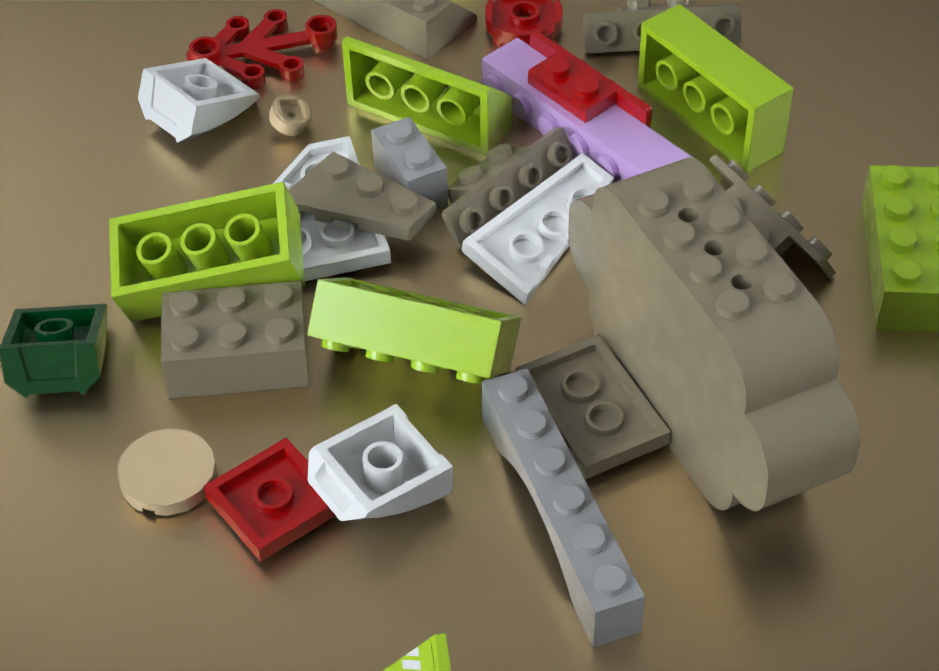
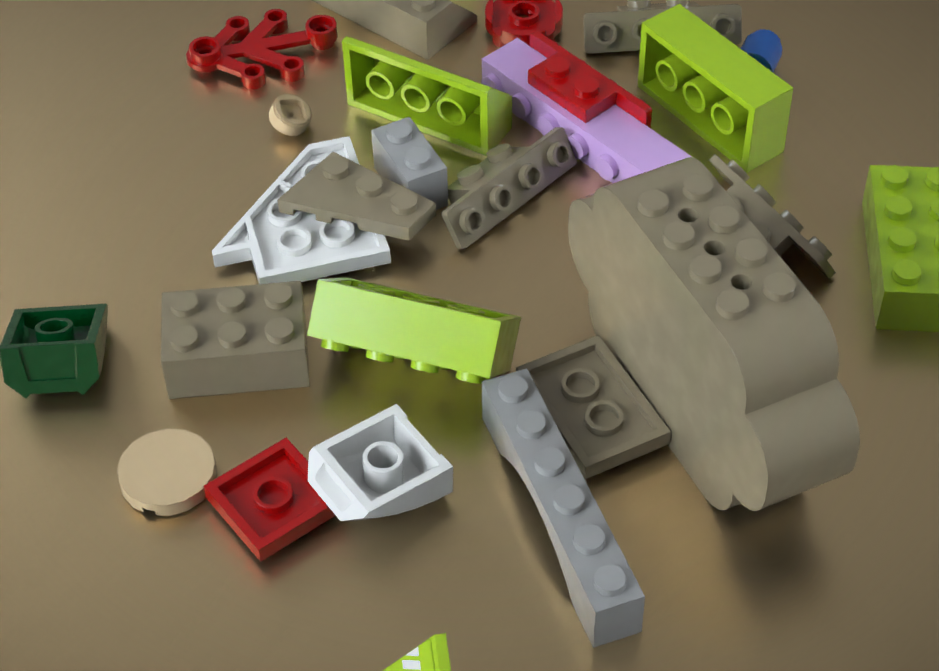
lime brick [109,182,305,322] -> none
white slope [138,58,261,143] -> none
white wing [462,153,614,305] -> none
none -> blue brick [741,29,783,73]

